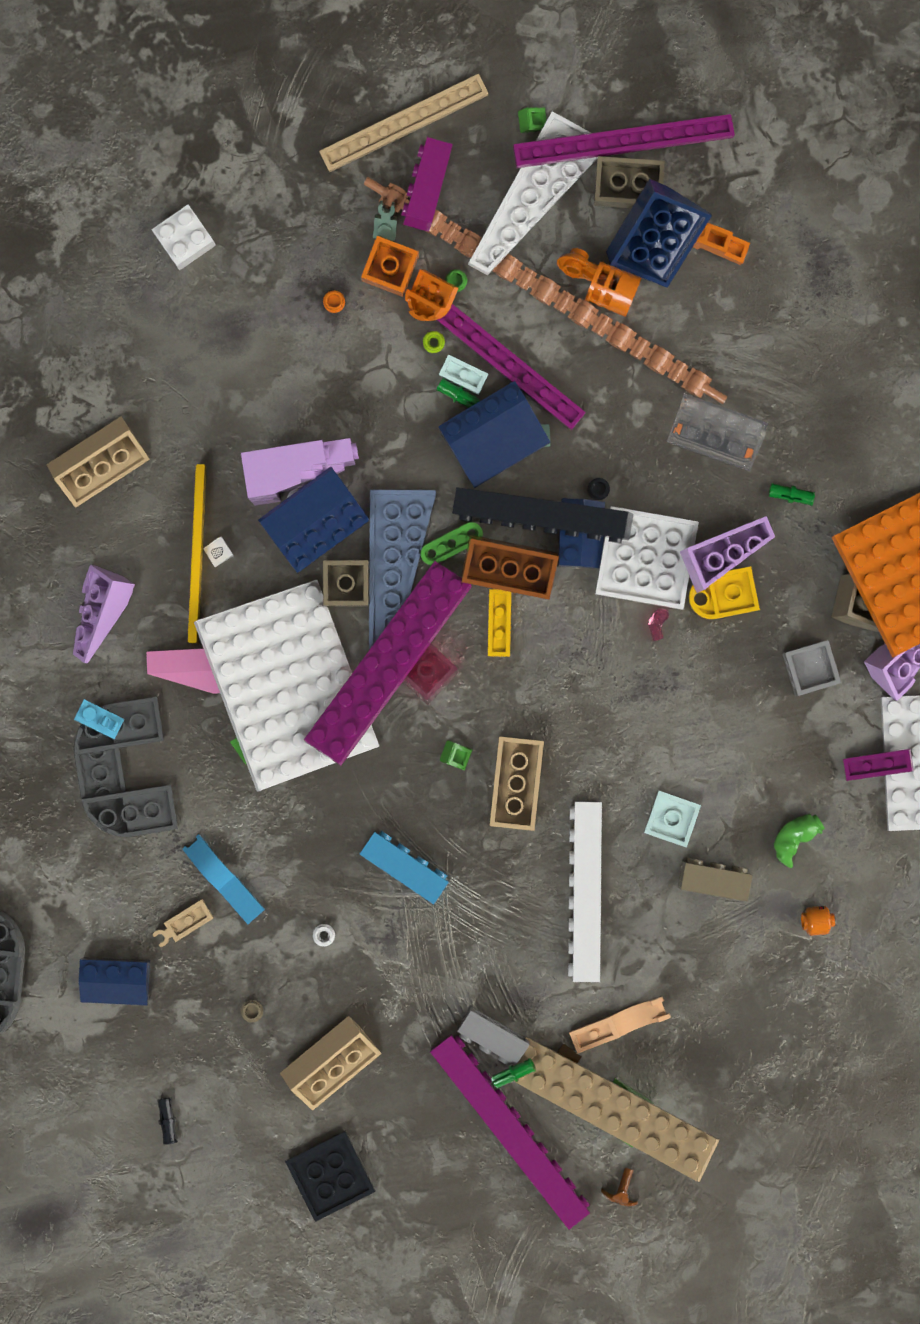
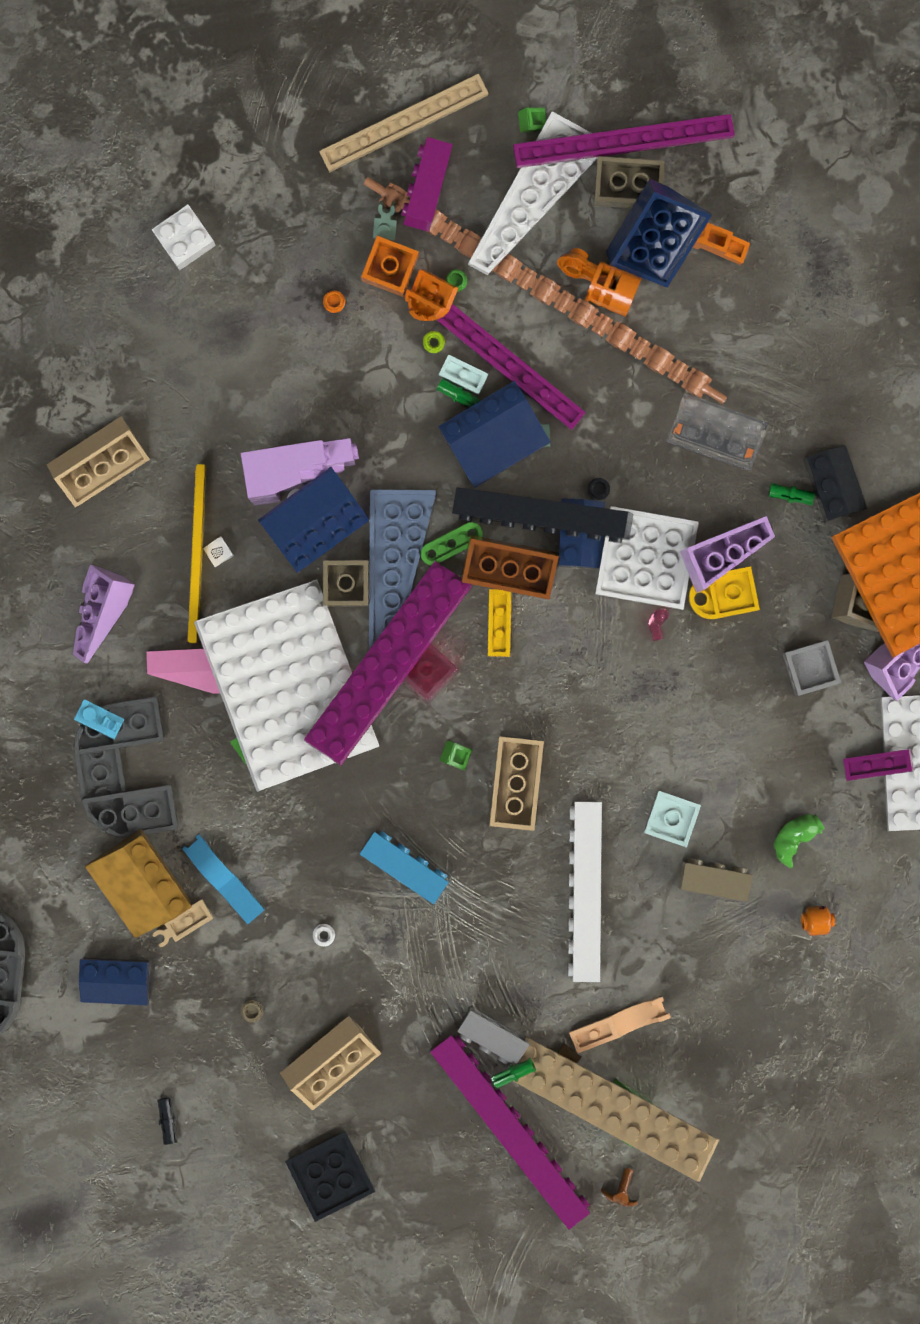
none -> pearl gold slope [85,829,192,938]
none -> black slope [804,445,867,523]

